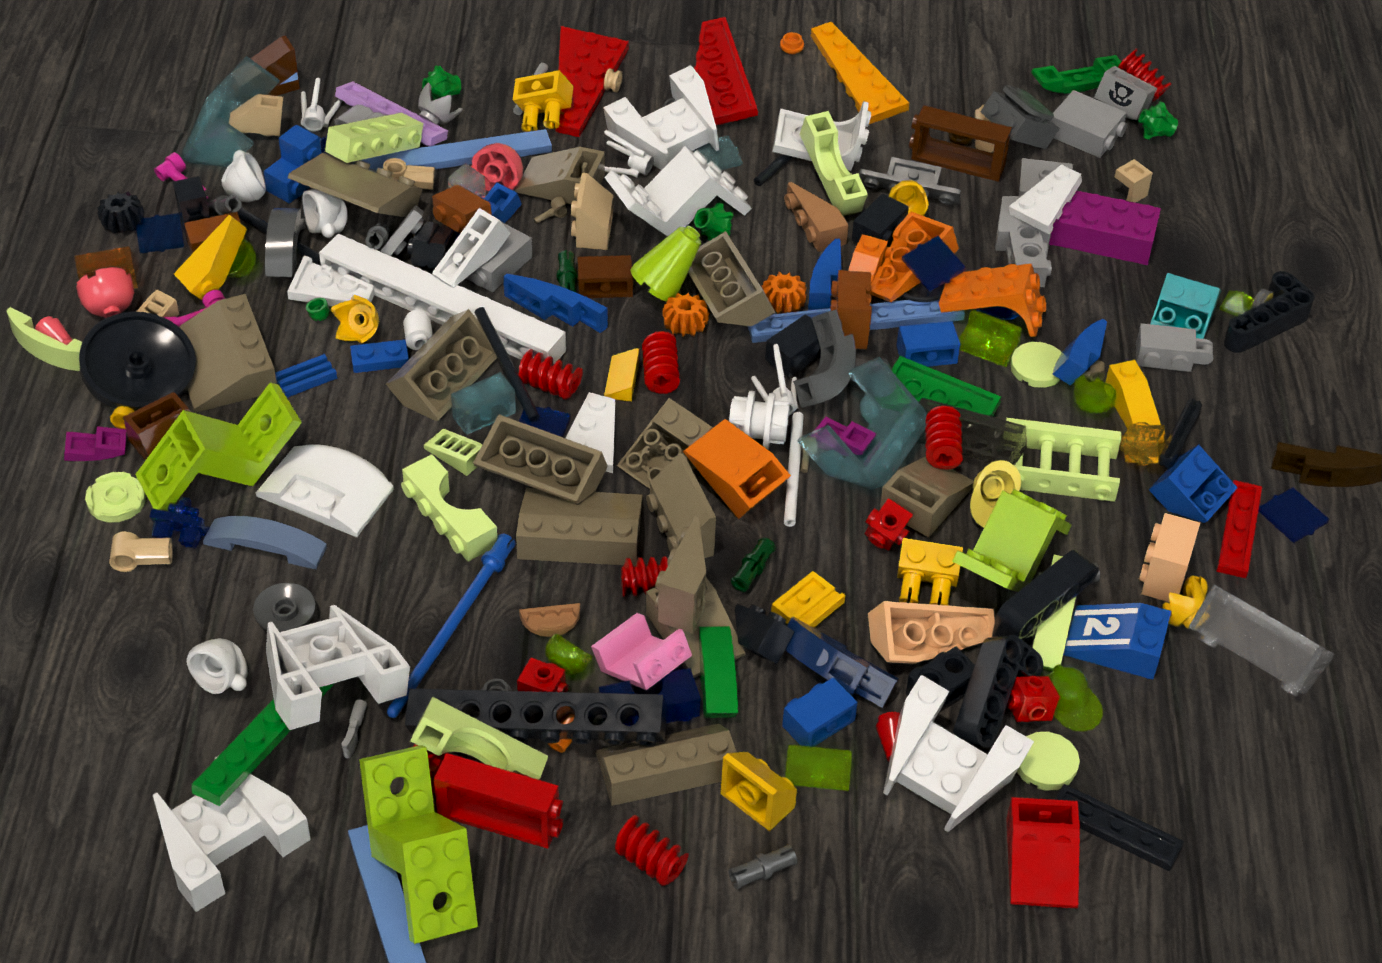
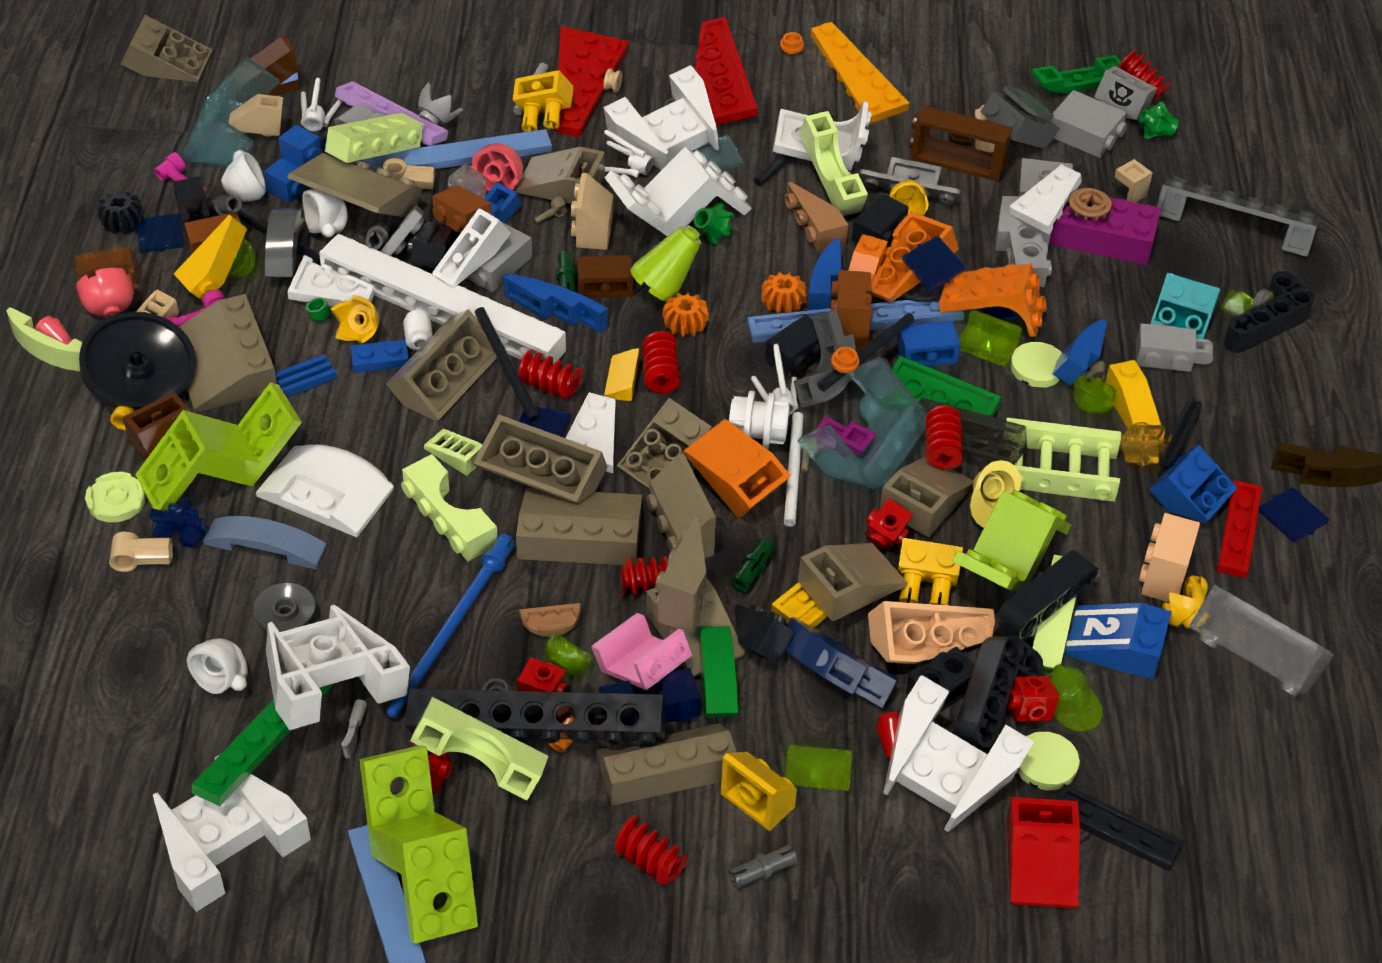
magenta slope [64,426,126,461] -> none
green rock [422,65,461,100] -> none
red piece [434,753,563,849] -> none
clear light blue brick [451,372,516,435] -> none
dark tan slope [688,231,776,326] -> none
blue brick [782,678,858,752] -> none
none -> dark tan slope [121,15,213,82]
none -> dark tan slope [798,543,907,622]
none -> black piece [817,313,915,392]
none -> orange plate [831,347,859,373]
none -> medium nougat gear [1069,188,1112,221]
none -> dark grey bracket [1157,176,1319,256]

